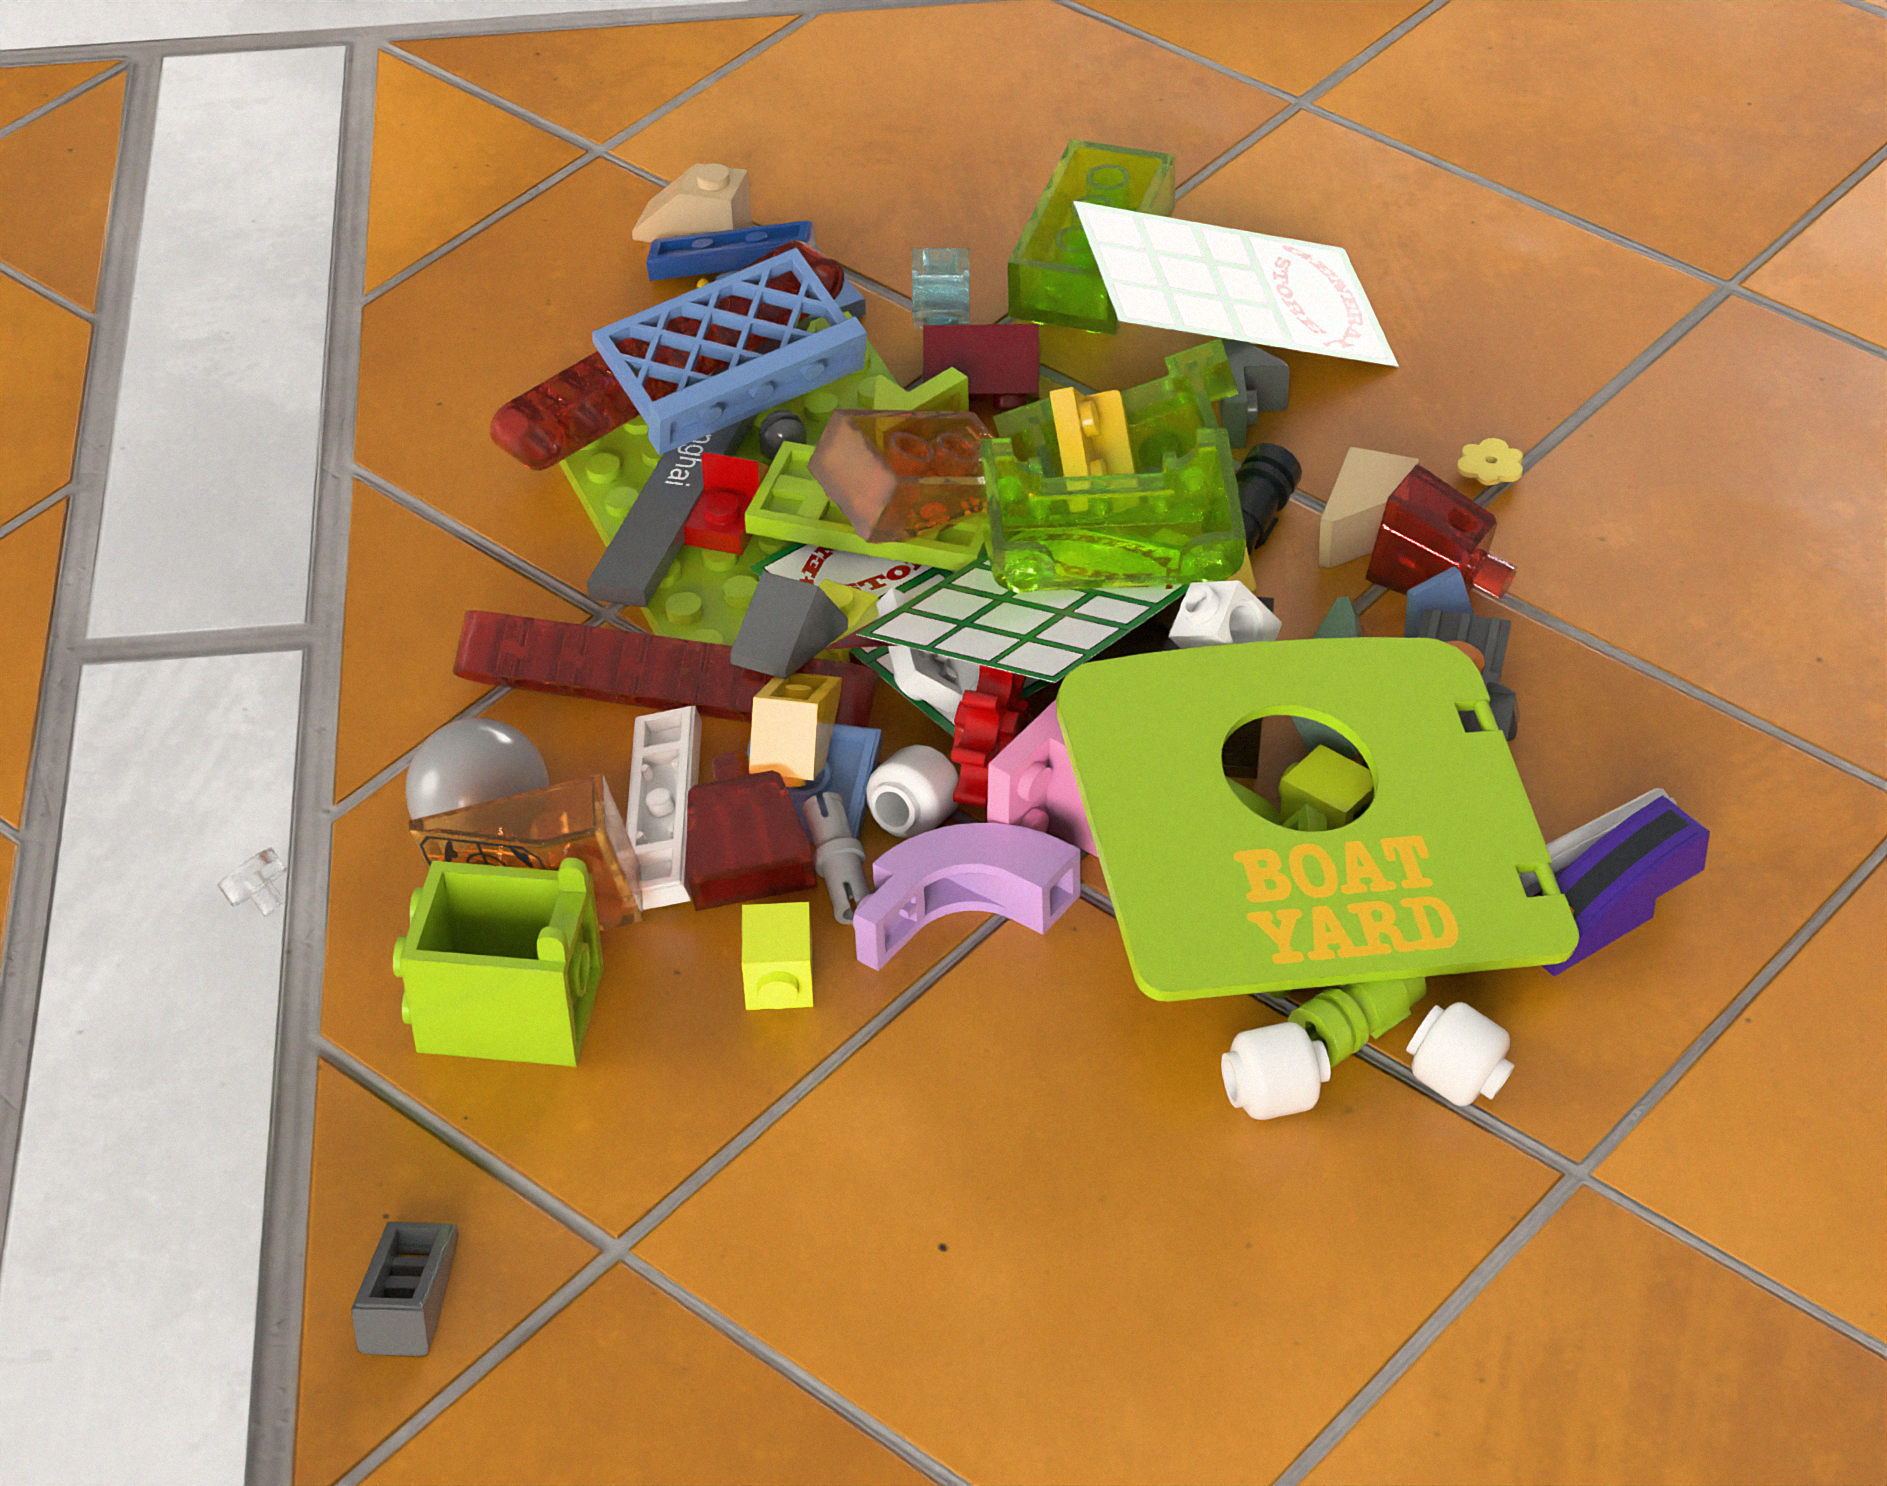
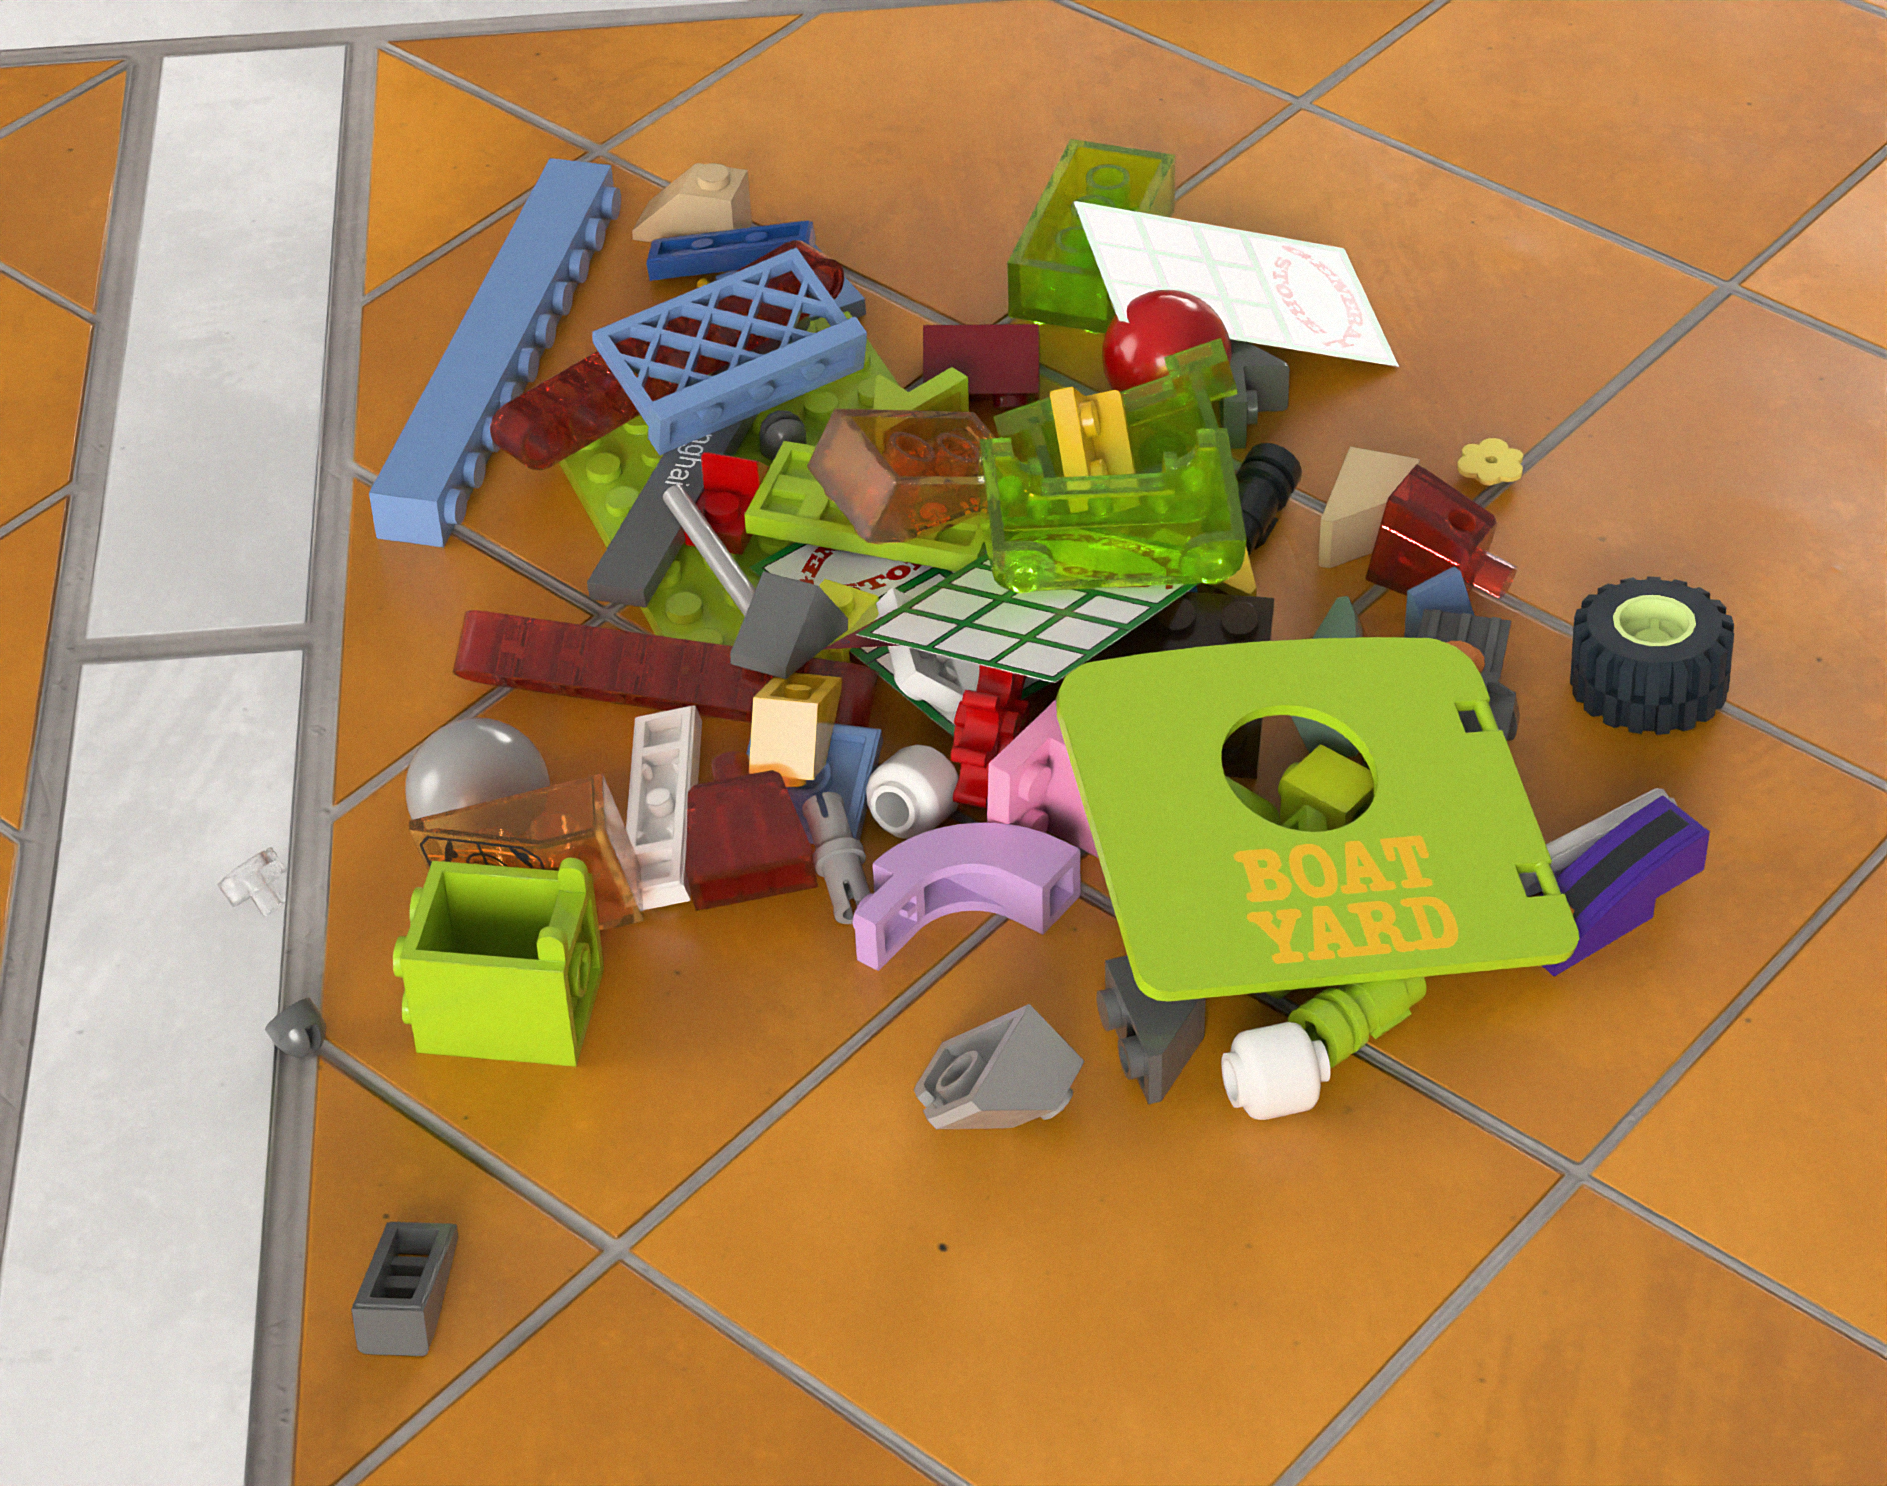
neon yellow brick [742,902,814,1010] -> none
clear light blue brick [912,248,970,329] -> none
white brick [1168,580,1282,649] -> none
white head [1406,1002,1515,1107] -> none
none -> dark grey hinge [265,998,326,1058]
none -> medium blue brick [369,158,621,547]
none -> light grey piece [663,485,756,616]
none -> light grey slope [913,1004,1085,1129]
none -> dark grey slope [1096,955,1205,1104]
none -> red piece [1102,289,1232,420]
none -> black wheel [1570,576,1734,735]

